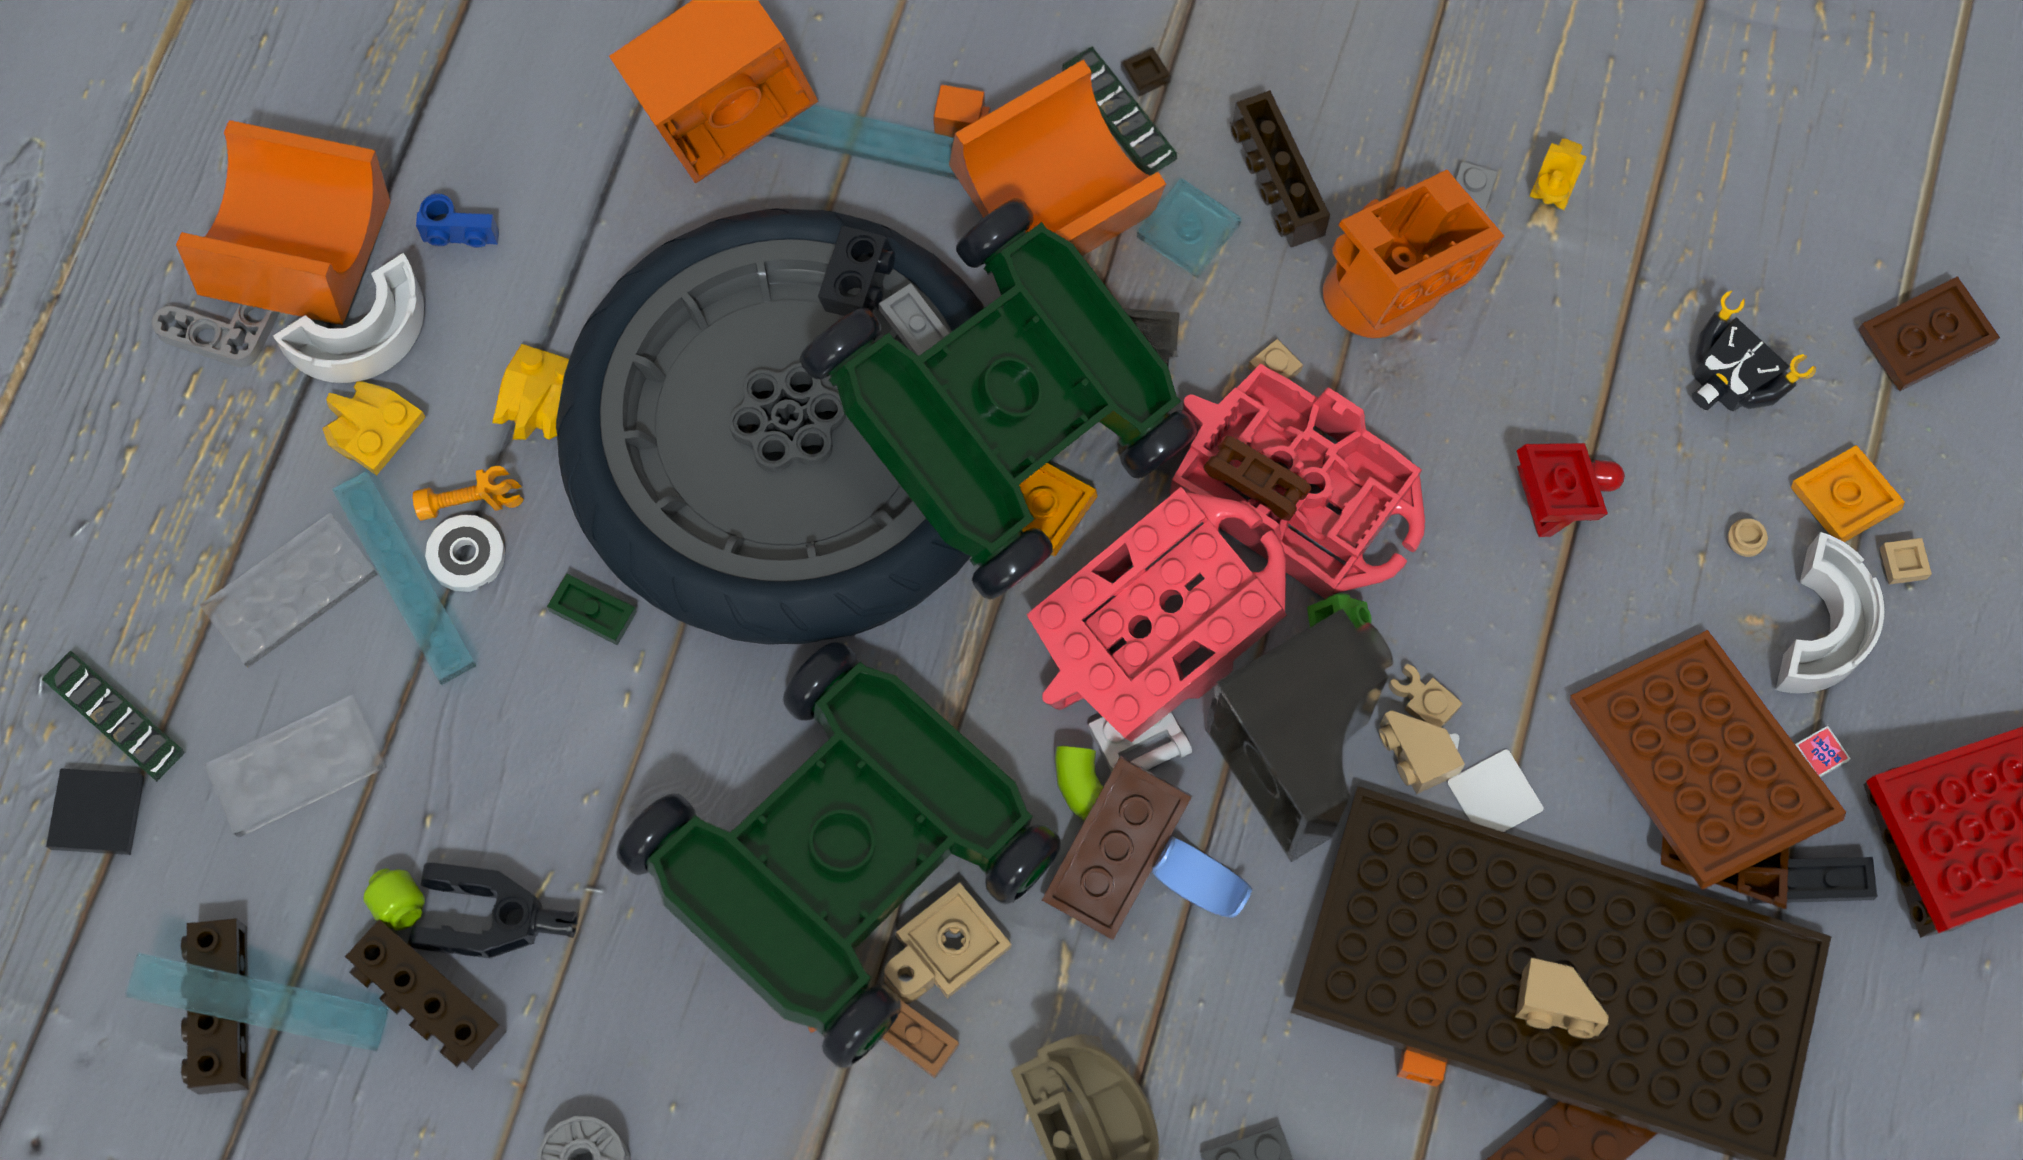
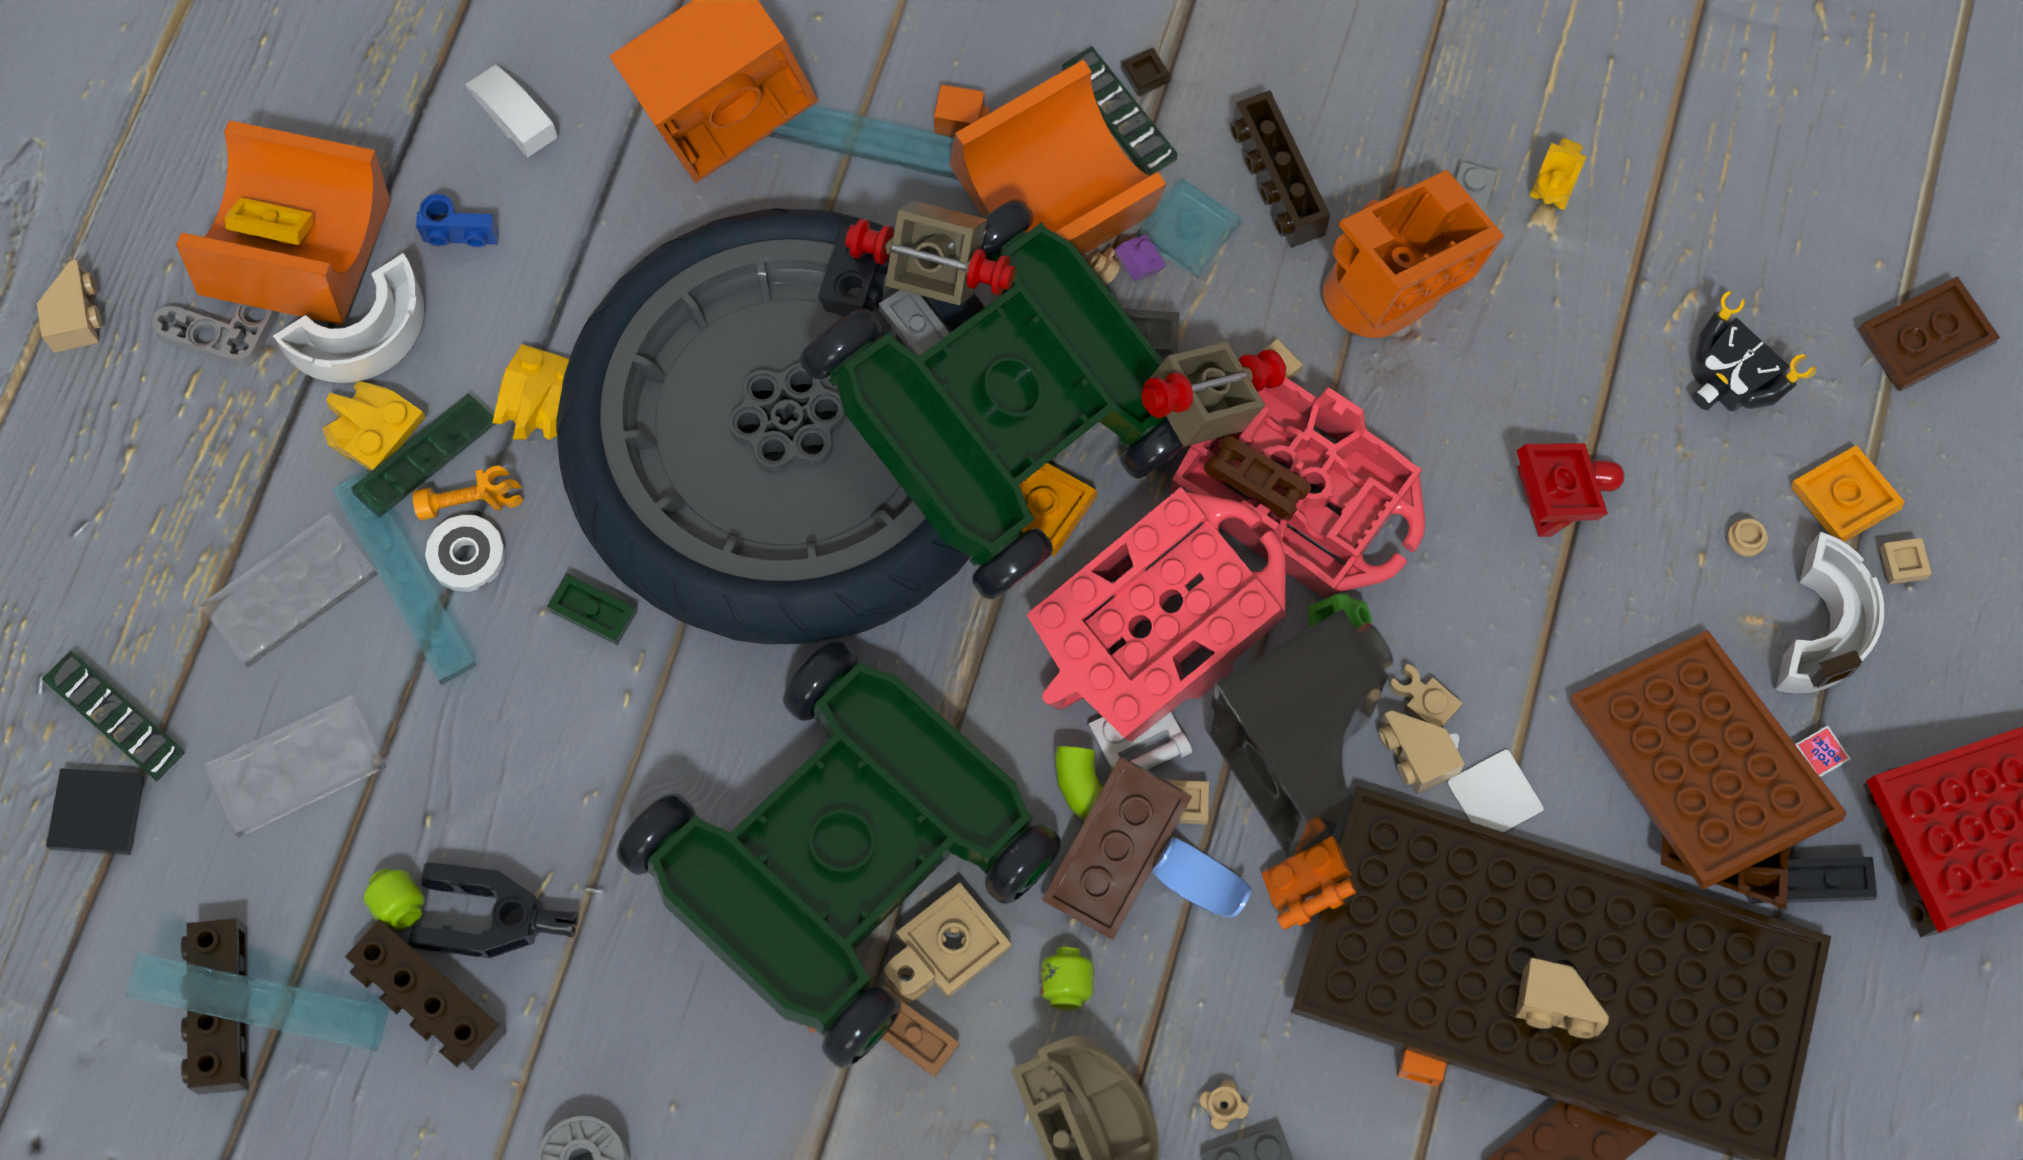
none -> tan slope [37,260,102,353]
none -> yellow plate [225,197,313,245]
none -> clear green tile [352,393,495,518]
none -> white slope [466,64,558,158]
none -> dark tan brick [845,200,1015,306]
none -> lime head [1040,947,1094,1010]
none -> tan plate [1088,247,1120,286]
none -> medium lavender plate [1115,235,1166,281]
none -> dark tan brick [1142,341,1286,447]
none -> tan plate [1168,780,1209,825]
none -> tan plate [1199,1080,1249,1130]
none -> orange plate [1261,836,1357,930]
none -> dark brown tile [1808,650,1862,688]

